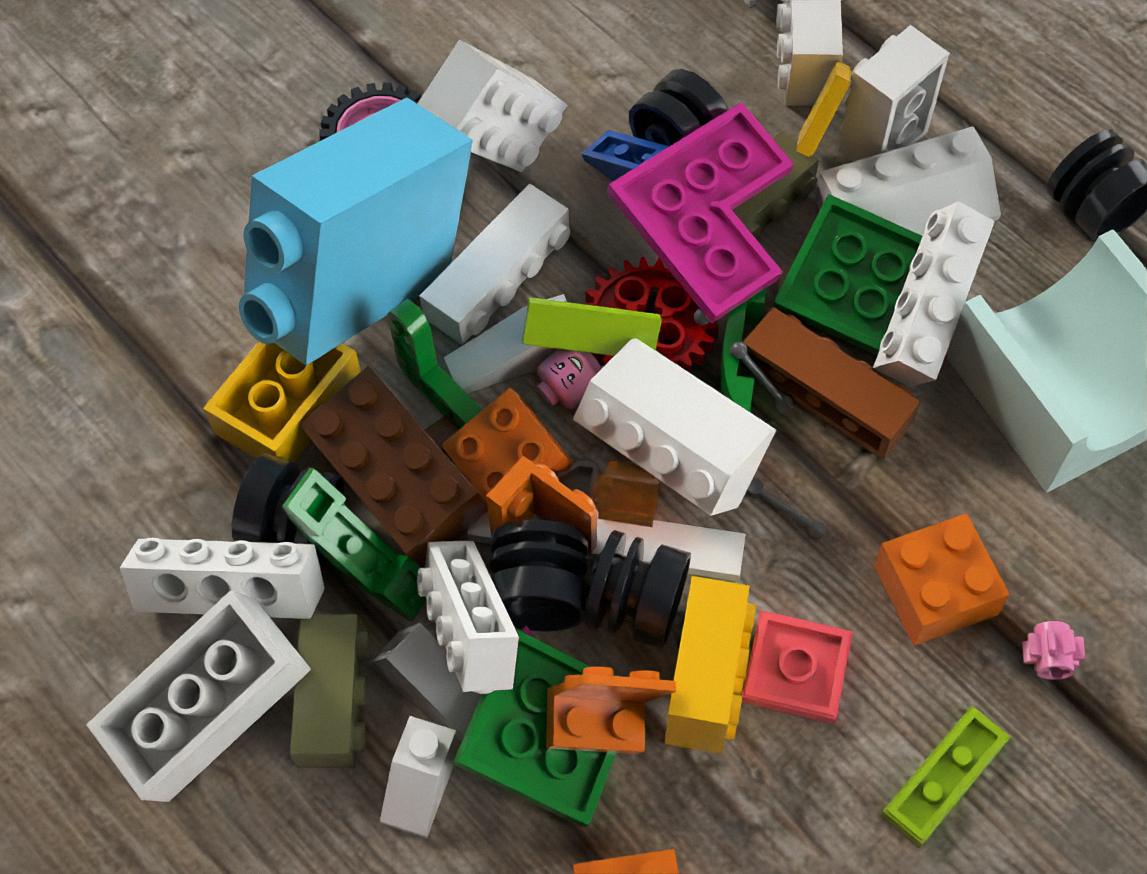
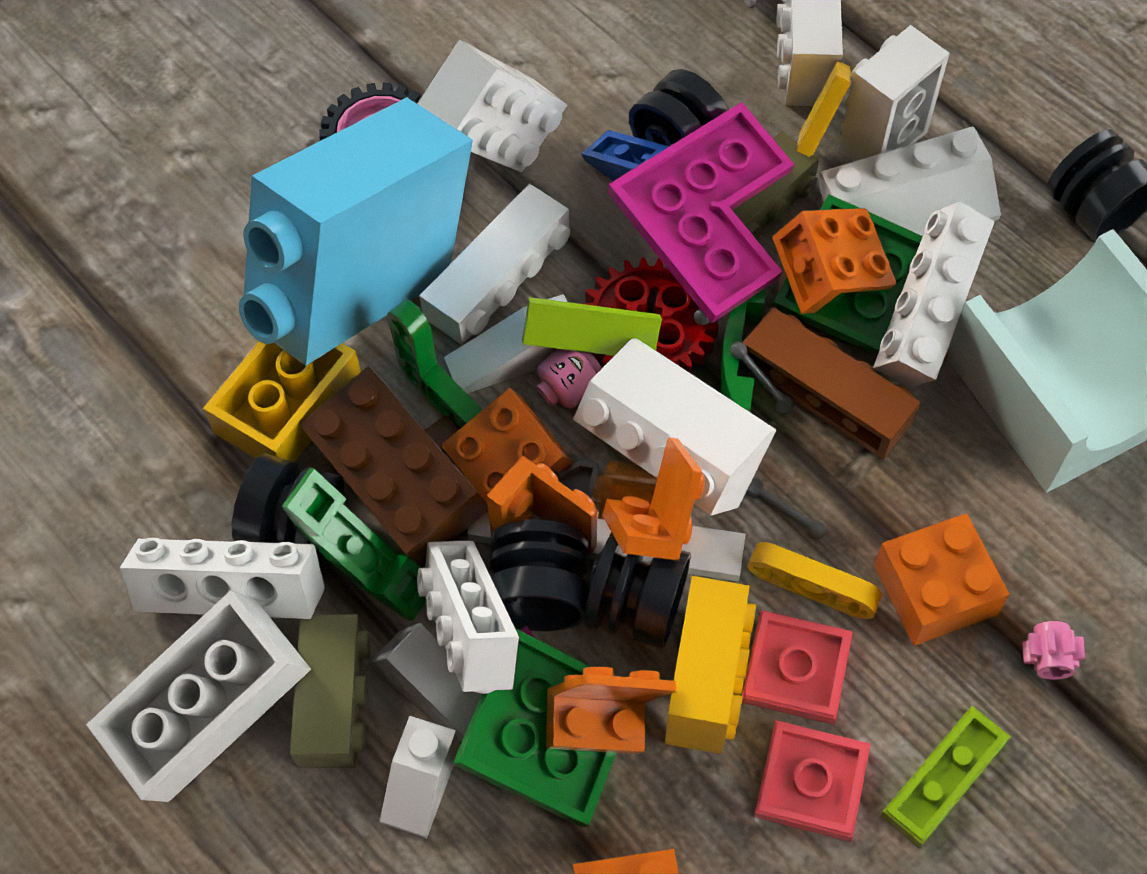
none -> orange bracket [602,437,704,561]
none -> yellow beam [747,542,882,619]
none -> coral tile [754,720,871,842]
none -> orange bracket [772,208,896,314]

